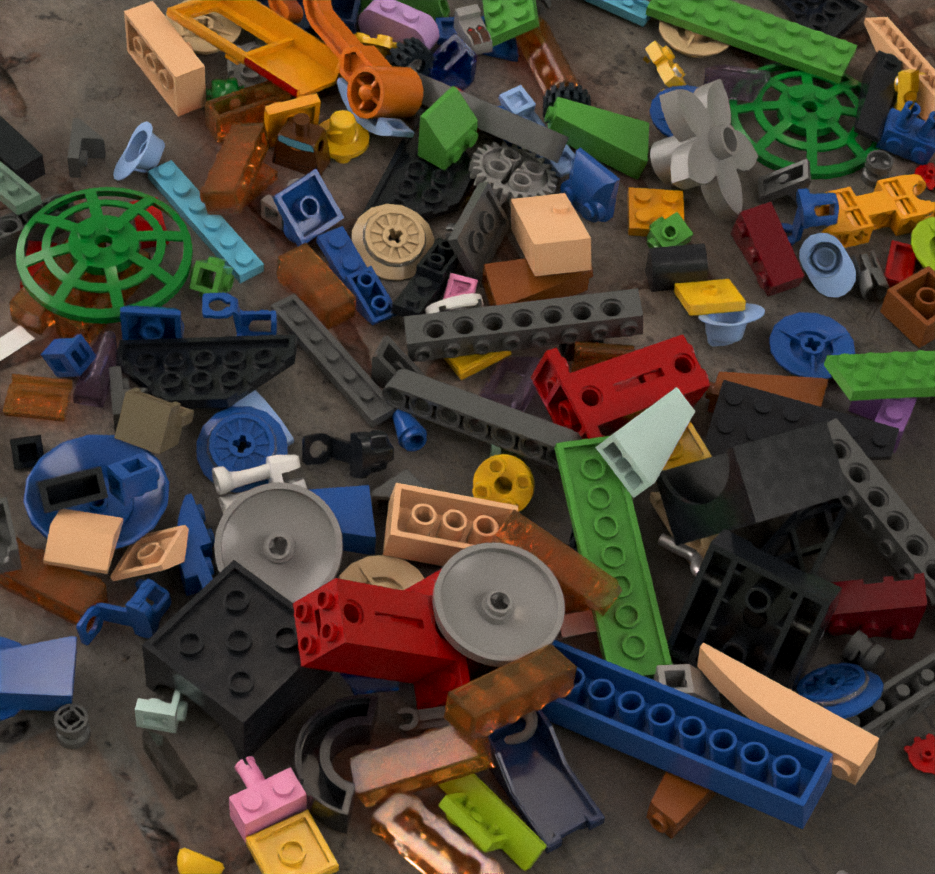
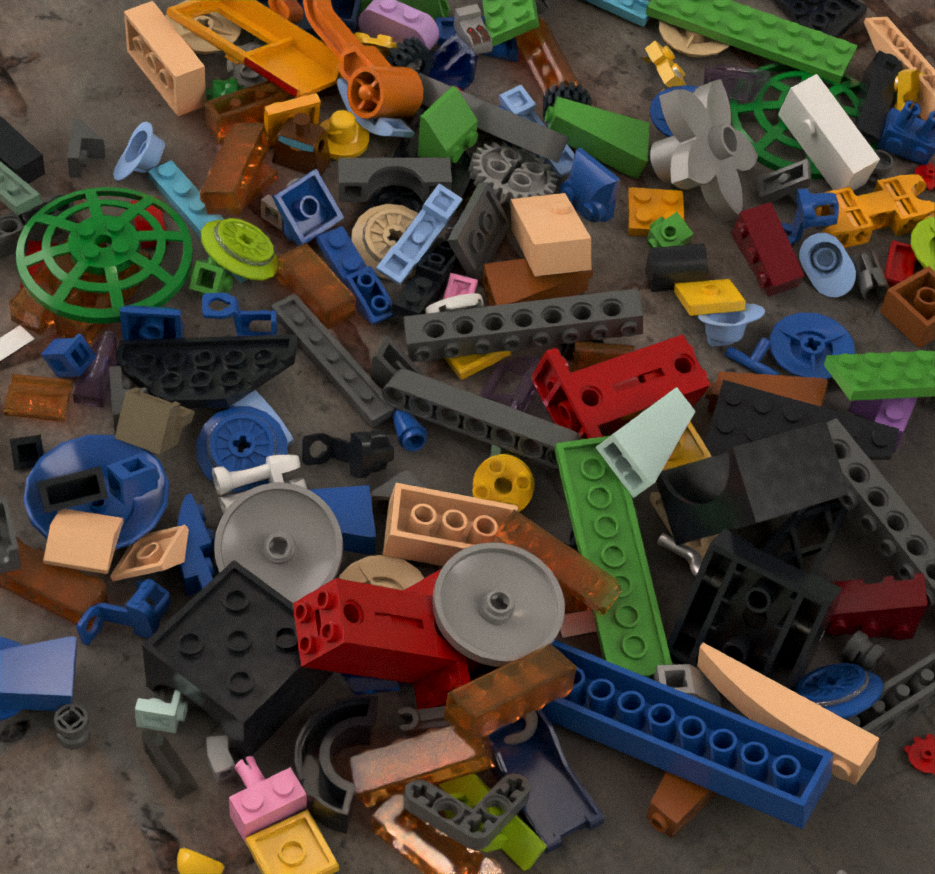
none -> lime piece [200,218,279,281]
none -> light grey piece [206,735,236,783]
none -> dark grey arch [338,157,452,202]
none -> light blue slope [376,184,463,285]
none -> dark grey beam [403,773,531,850]
none -> blue piece [725,337,780,375]
none -> white brick [778,74,880,197]

